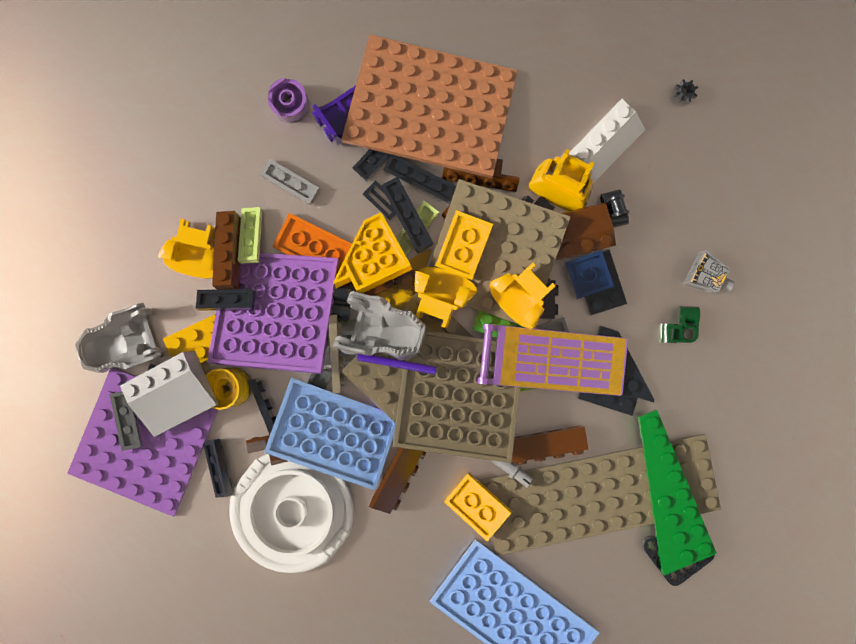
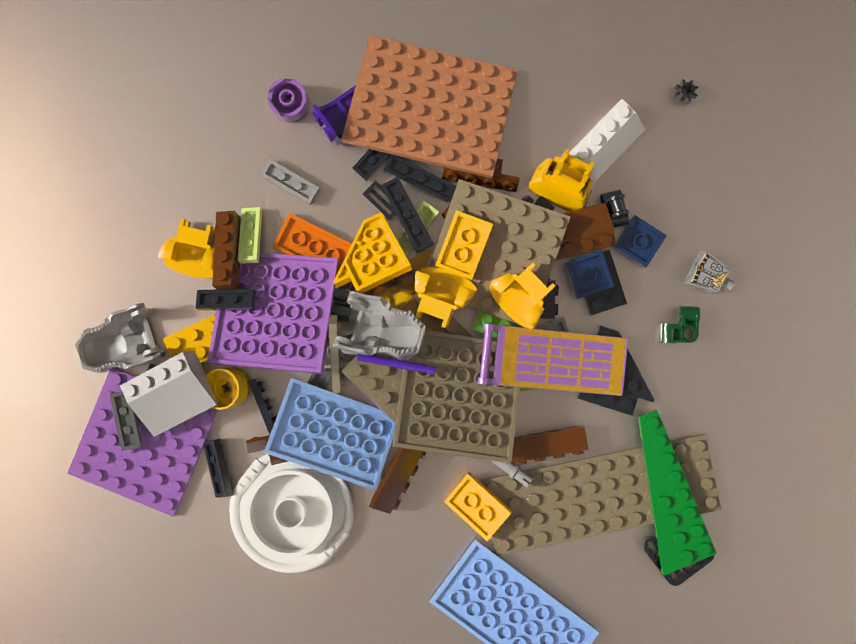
none -> dark blue plate [613,215,667,268]

